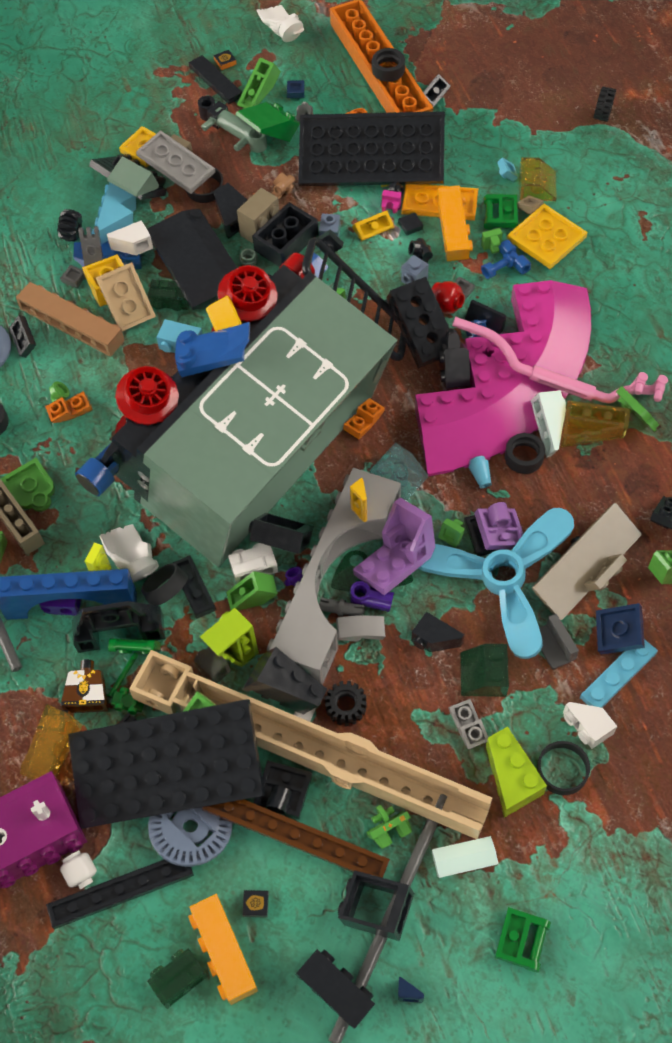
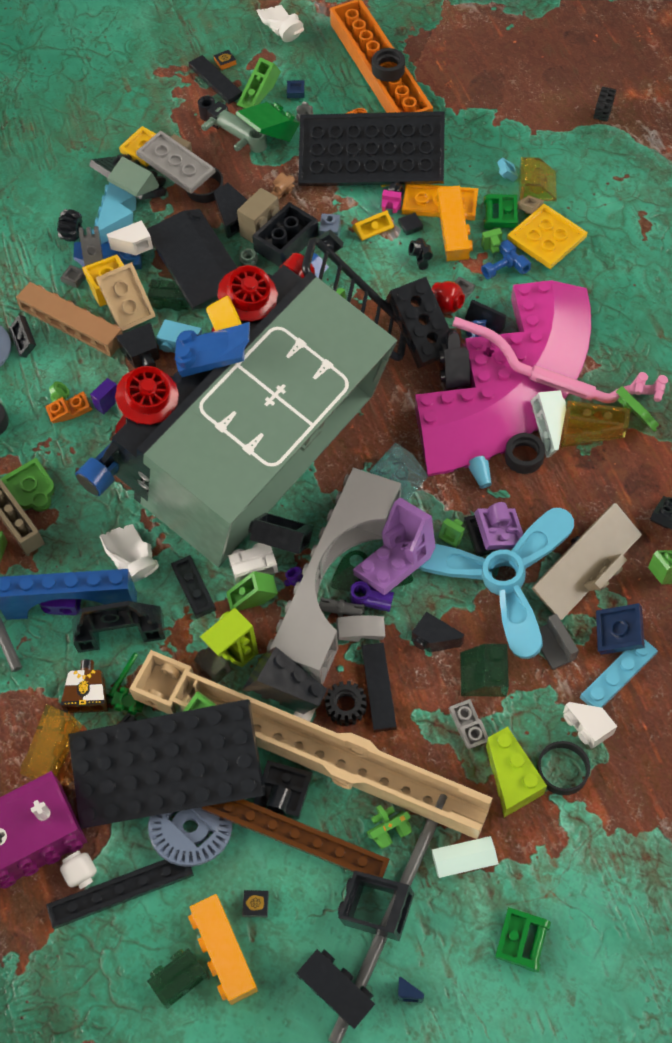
neon yellow plate [84,542,112,571] -> none
green plate [108,638,161,655] -> none
black tyre [141,563,188,606] -> none
orange slope [343,398,385,439] -> none
yellow slope [350,478,367,522] -> none
sand blue brick [401,255,429,284] -> none
slope [423,74,451,107] -> none
none -> dark purple piece [90,378,117,414]
none -> black torso [116,323,160,368]
none -> black tile [362,642,397,732]

